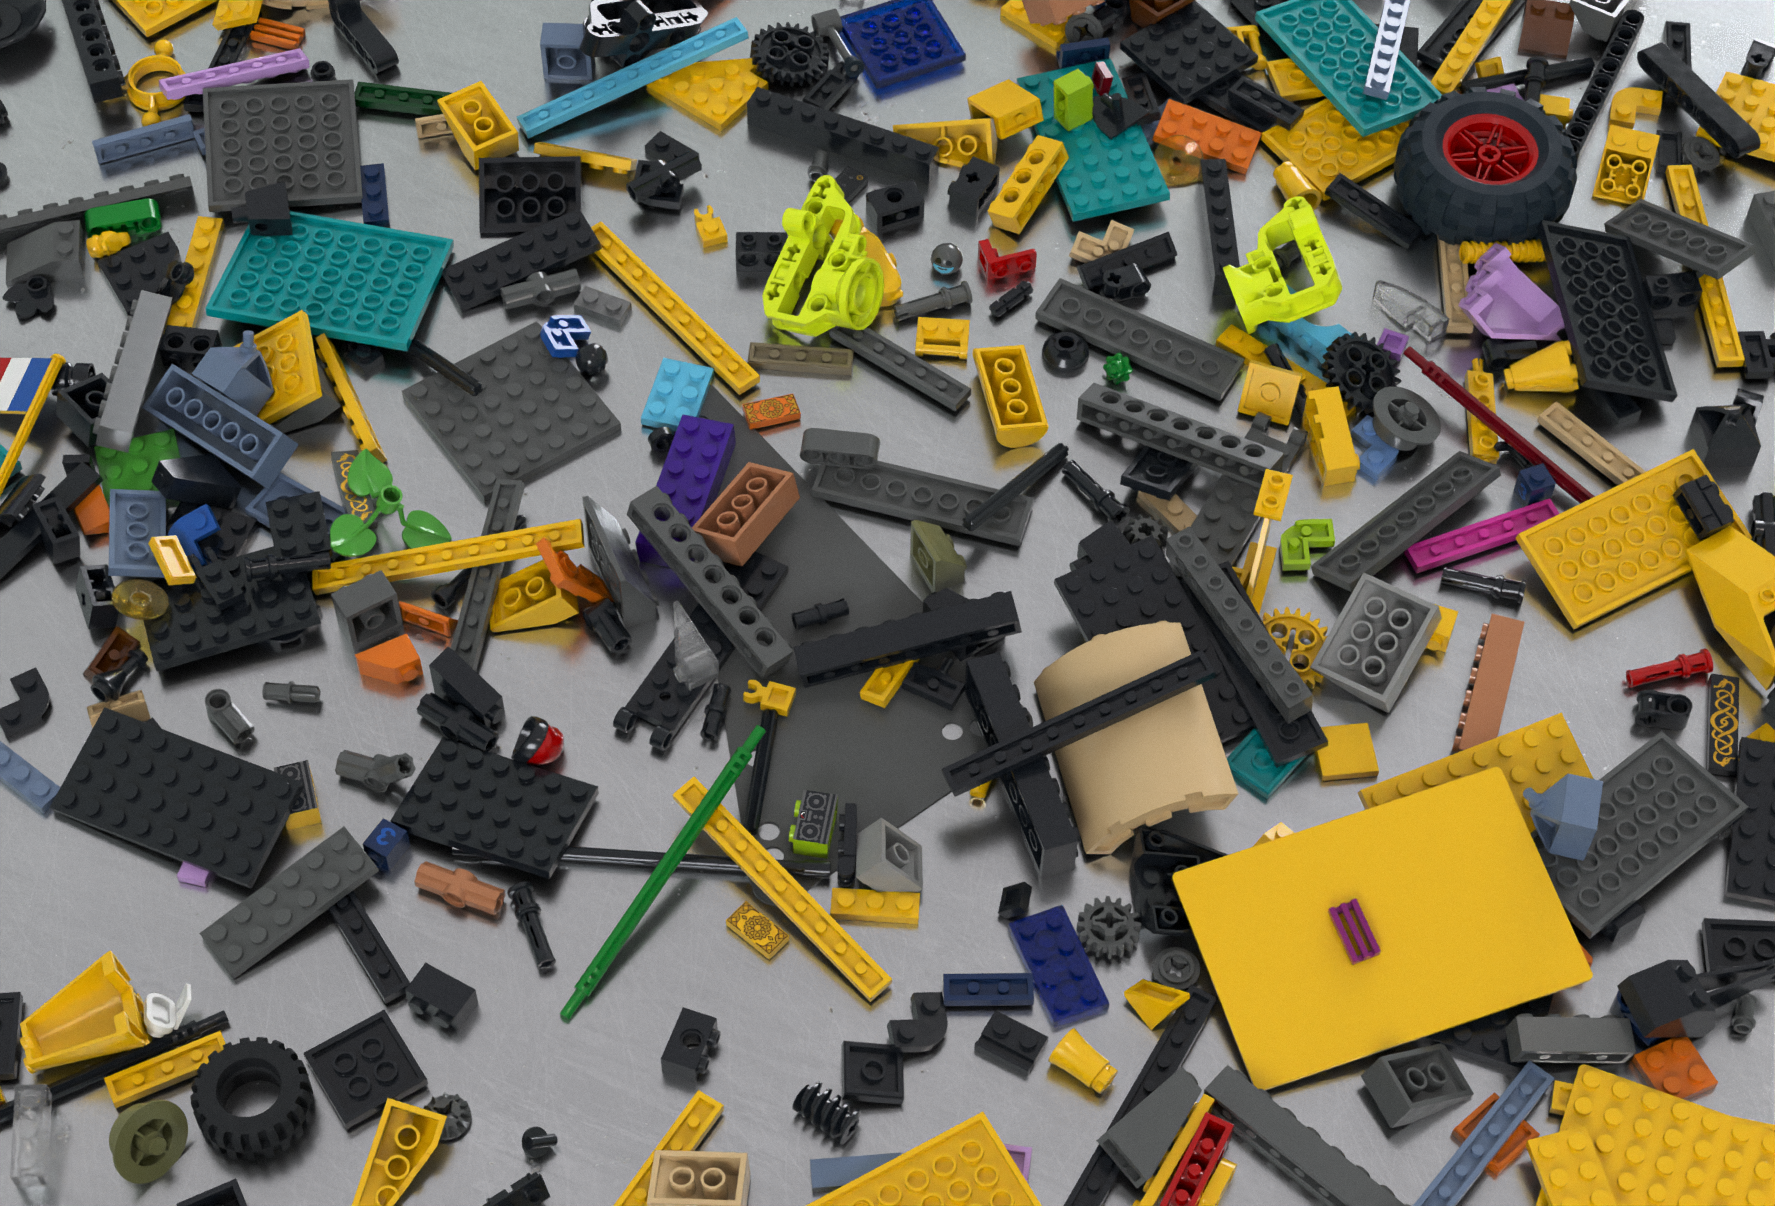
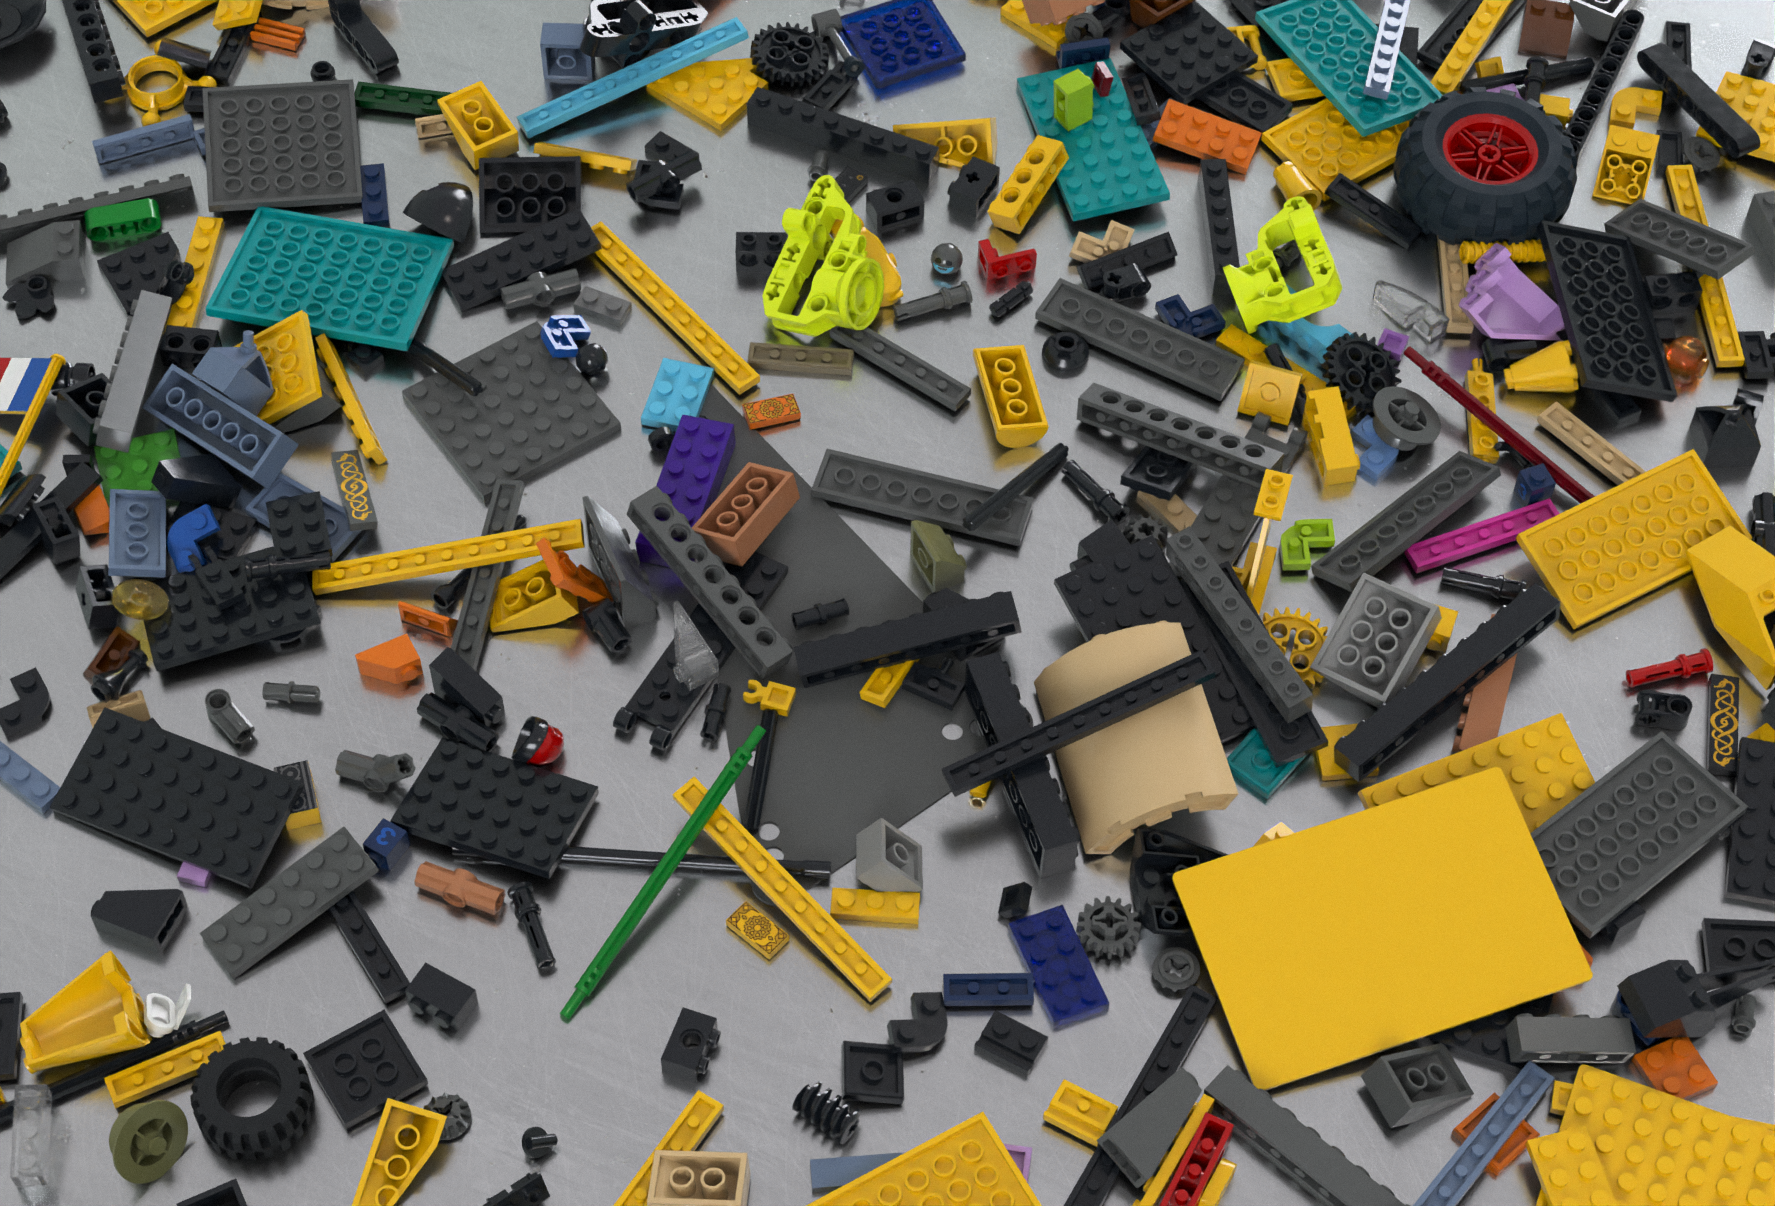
yellow animal [86,231,131,258] -> none
yellow tile [148,535,197,585] -> none
lavender plate [159,48,310,100] -> none
black torso [231,182,293,236] -> none
bright green plant [330,449,452,557] -> none
dark grey brick [331,570,403,649] -> none
yellow plate [694,205,728,248] -> none
brick [789,790,838,859] -> none
dark grey beam [800,428,880,469] -> none
black hinge [837,803,857,887] -> none
yellow plate [915,317,970,360] -> none
yellow panel [967,79,1044,140] -> none
yellow plant [1048,1028,1118,1094] -> none
black shield [1093,93,1150,140] -> none
green plant [1103,353,1133,385] -> none
yellow slope [1124,979,1190,1030] -> none
clear yellow dish [1154,135,1203,185] -> none
black plate [1228,76,1304,131] -> none
magenta tile [1328,898,1381,965] -> none
sand blue piece [1523,773,1603,861] -> none
black brick [1672,475,1734,542] -> none
none -> black slope [90,889,187,953]
none -> black slope [157,37,212,69]
none -> black brick [403,182,473,243]
none -> yellow plate [1043,1079,1118,1147]
none -> dark blue plate [1155,294,1226,338]
none -> black brick [1334,583,1560,782]
none -> clear orange plant [1662,335,1709,384]

